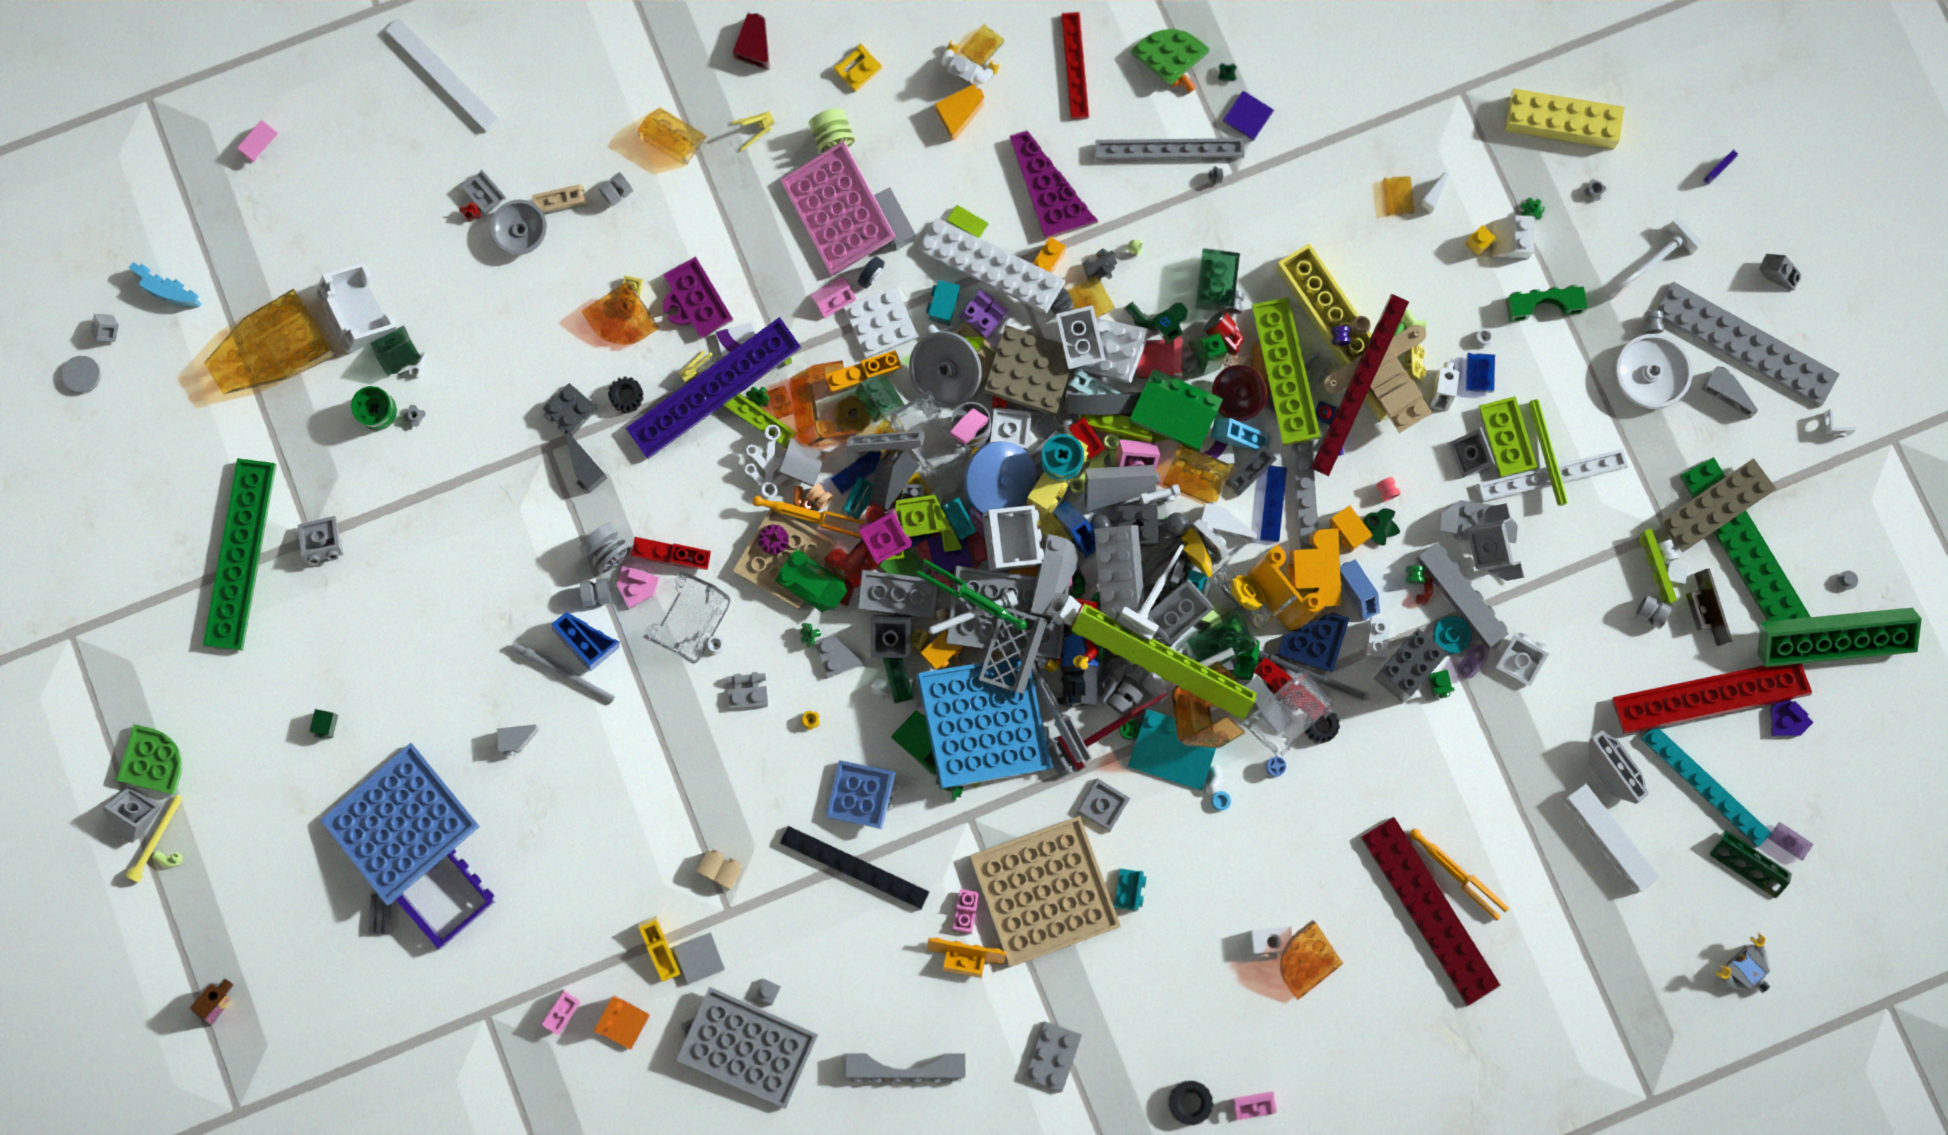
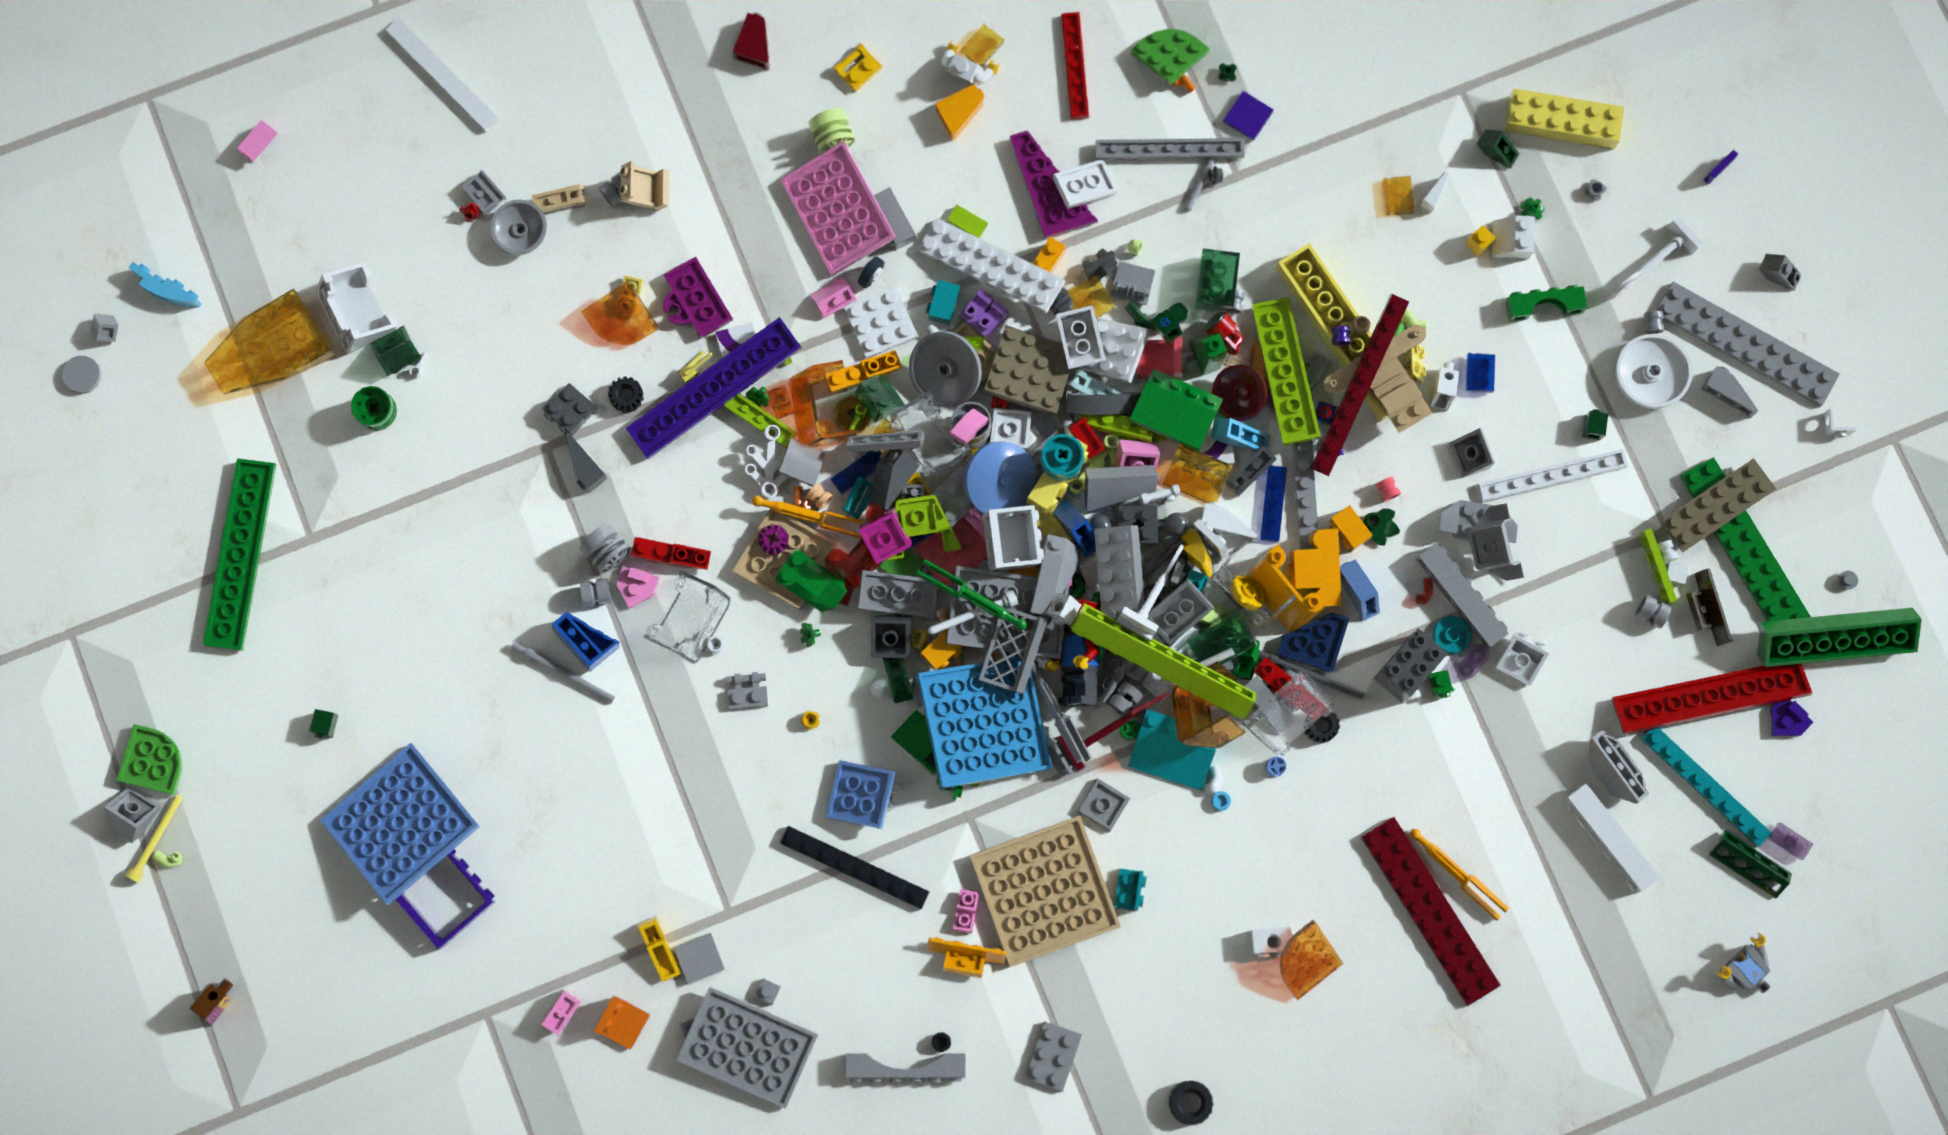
light grey plate [298,516,343,565] -> none
flat silver tile [369,894,392,934] -> none
light grey plate [403,405,426,427] -> none
light grey slope [497,724,539,757] -> none
clear yellow slope [637,107,707,166] -> none
tan brick [696,849,742,890] -> none
light yellow plant [732,111,774,151] -> none
light grey wing [815,635,863,678] -> none
dark purple plate [927,534,973,576] -> none
teal hinge [941,498,977,541] -> none
bright pink hinge [1232,1091,1277,1120] -> none
white brick [1364,617,1391,661] -> none
green wheel [1405,565,1425,584] -> none
white plate [1475,328,1493,346] -> none
lime plate [1478,396,1538,478] -> none
lime axle [1529,399,1568,506] -> none
none -> tan panel [619,161,670,210]
none -> lime hand [849,404,867,432]
none -> black plate [931,1032,951,1052]
none -> white tile [1052,159,1118,209]
none -> light grey hinge [1110,261,1156,306]
none -> light grey bar [1184,159,1214,211]
none -> dark green slope [1477,129,1520,169]
none -> dark green brick [1582,409,1609,440]

